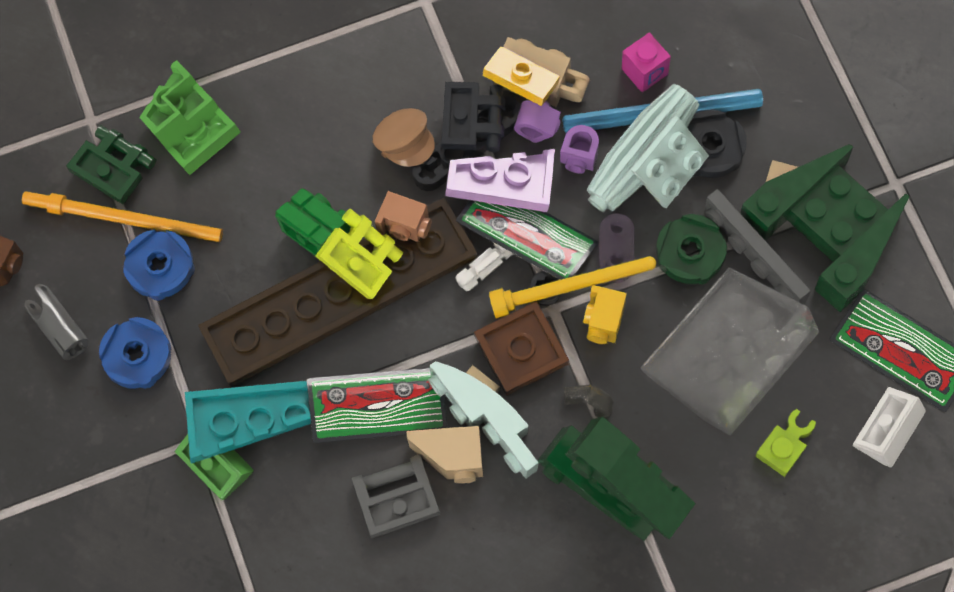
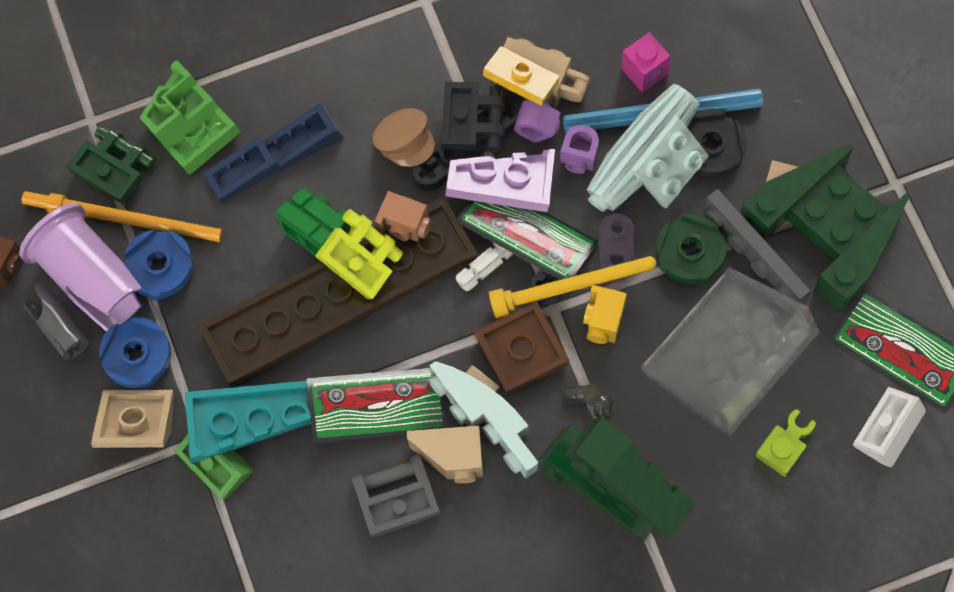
none -> lavender piece [19,203,142,332]
none -> tan slope [91,390,174,448]
none -> dark blue slope [204,103,344,202]

